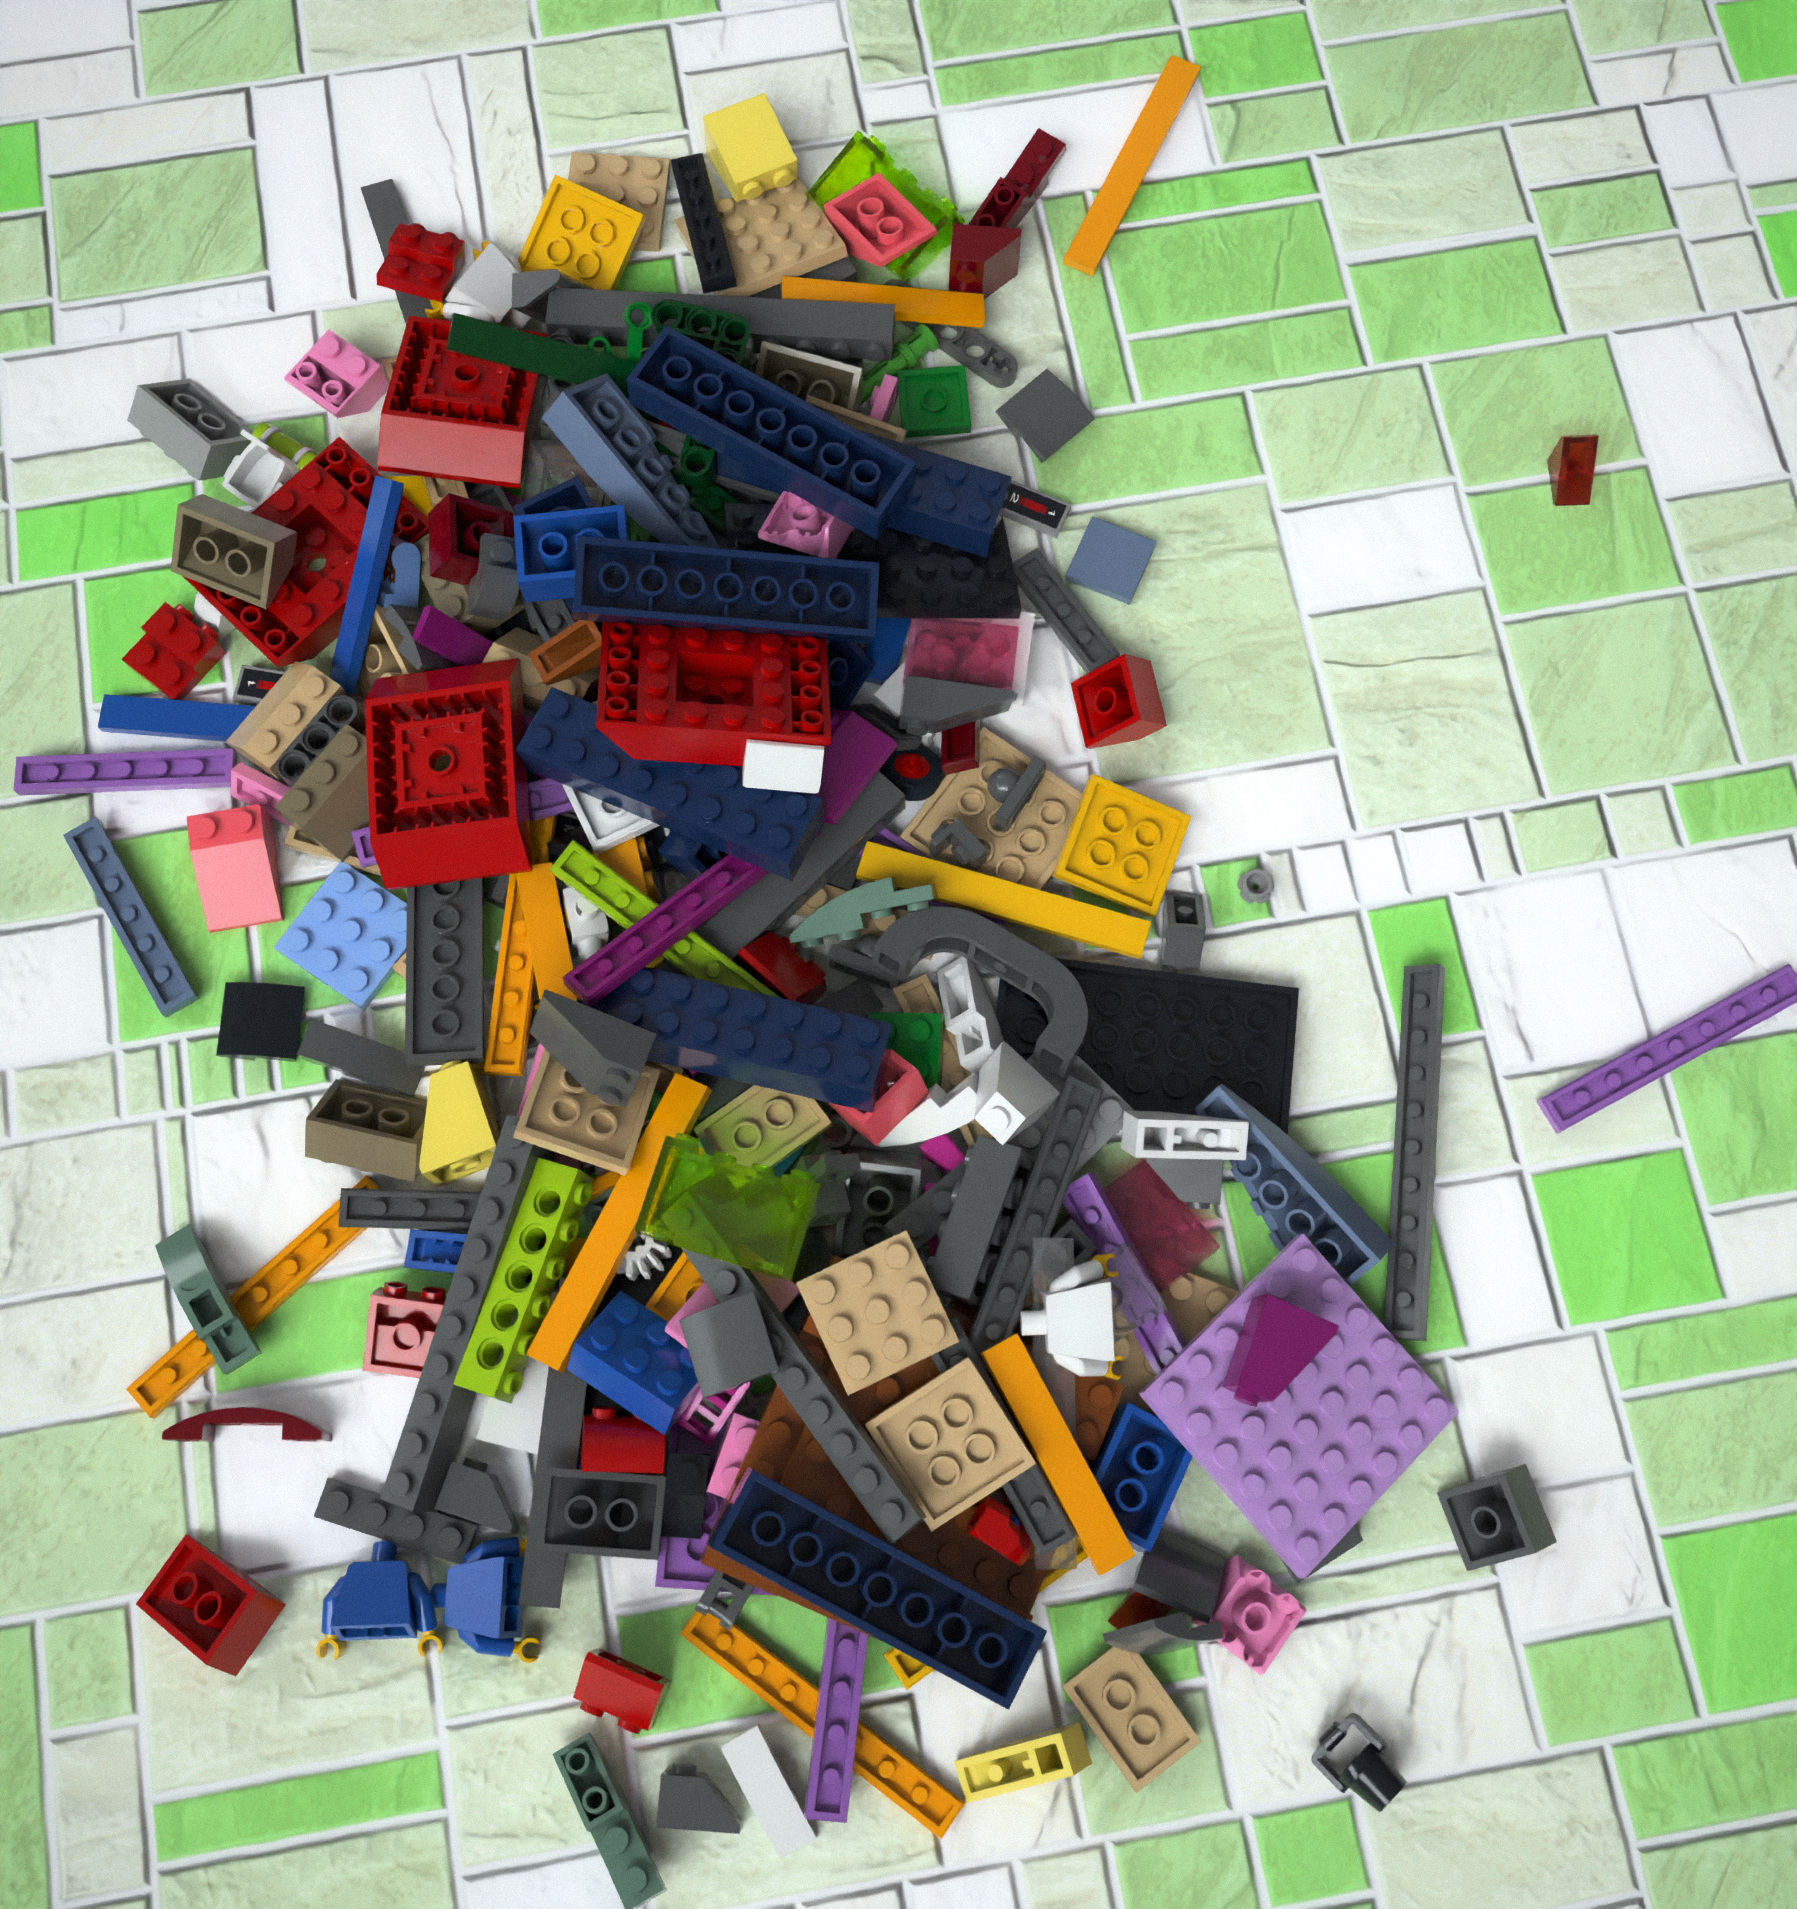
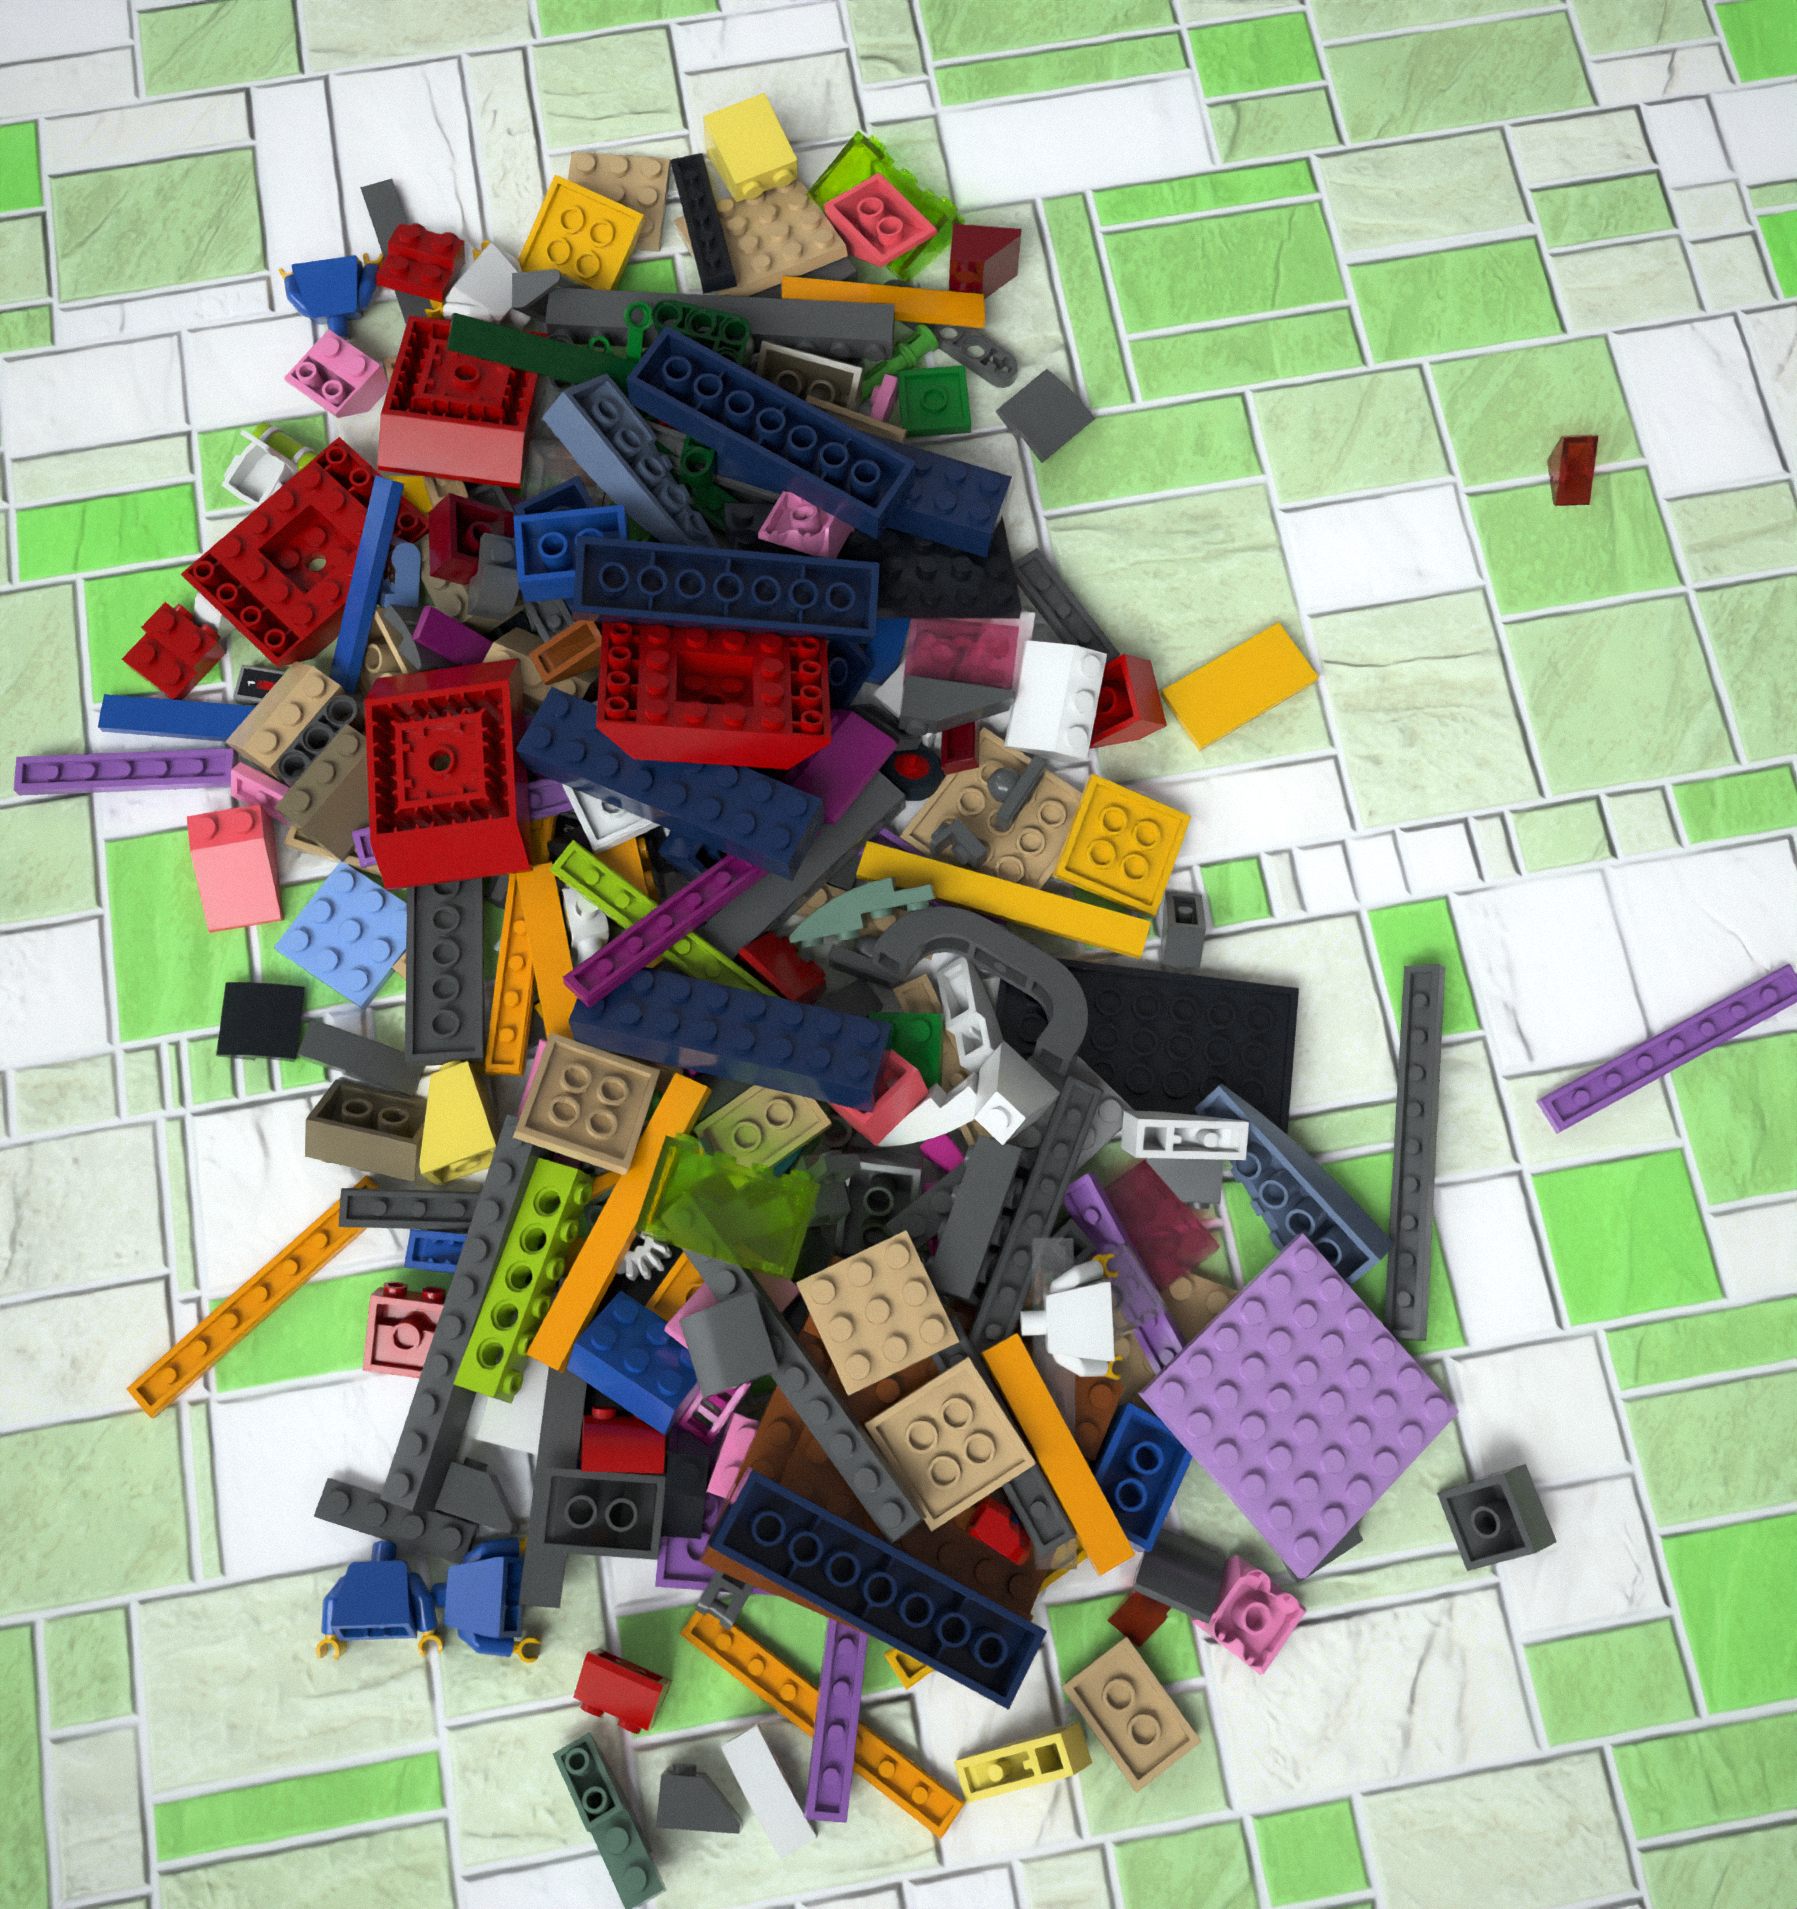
sand blue plate [63,817,200,1018] -> none
light grey slope [127,379,253,481] -> none
red slope [136,1534,286,1677] -> none
sand green slope [155,1224,262,1375] -> none
dark red slope [162,1407,332,1442] -> none
dark tan slope [170,494,298,609] -> none
dark grey slope [530,989,657,1108] -> none
white slope [742,739,824,794] -> none
dark red slope [968,128,1067,228] -> none
tile [1002,480,1072,539] -> none
light orange tile [1063,55,1201,276] -> none
sand blue tile [1065,516,1157,605] -> none
dark grey slope [1103,1612,1224,1655] -> none
magenta slope [1222,1294,1339,1407] -> none
light grey plate [1237,869,1274,904] -> none
black piece [1311,1713,1407,1813] -> none
none -> blue torso [279,253,384,341]
none -> white slope [1004,640,1107,763]
none -> yellow tile [1160,622,1319,752]

